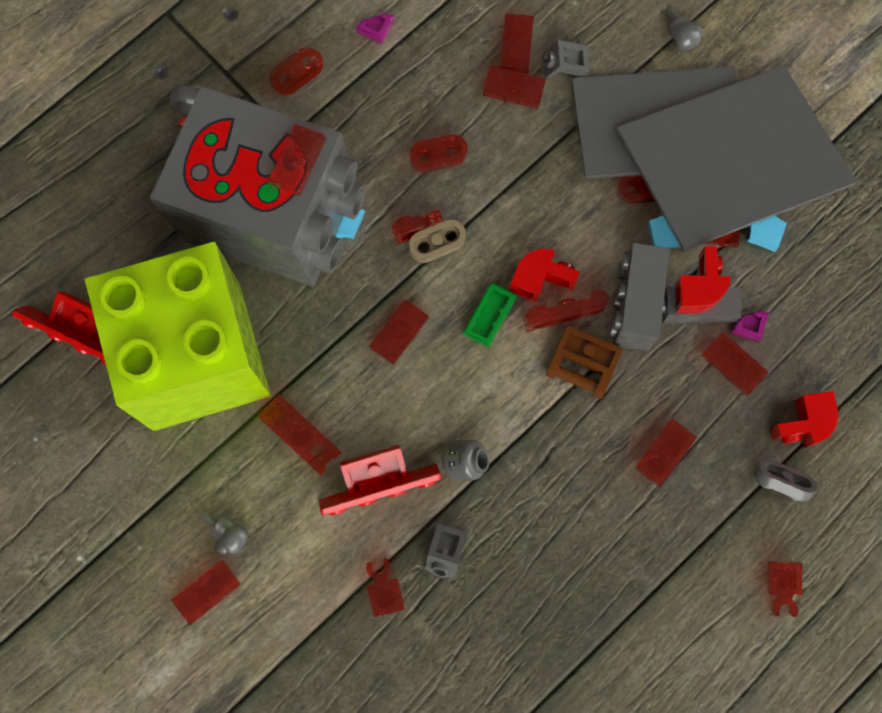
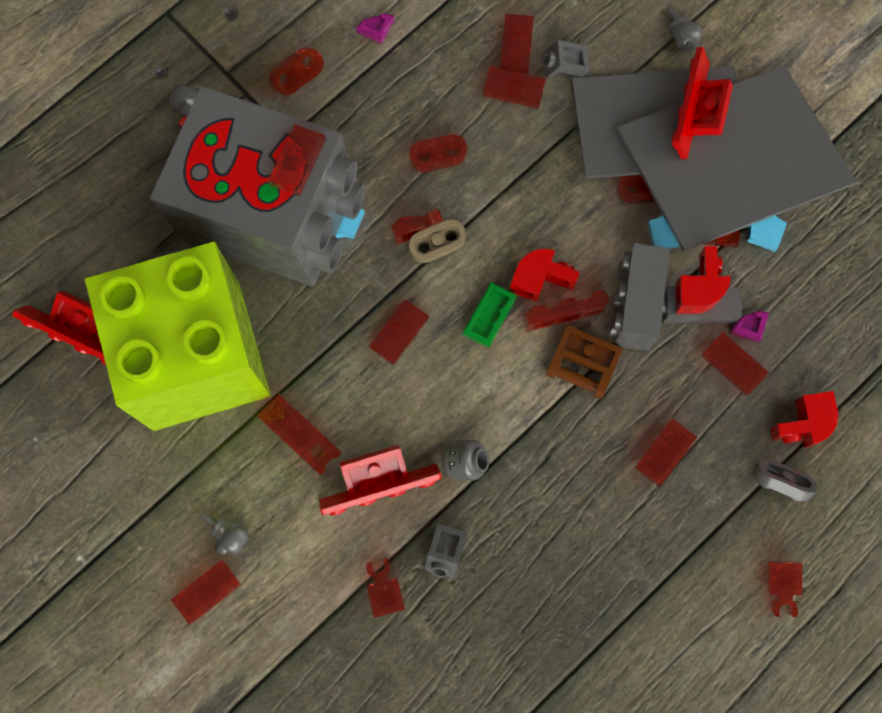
none -> red bracket [672,47,733,159]

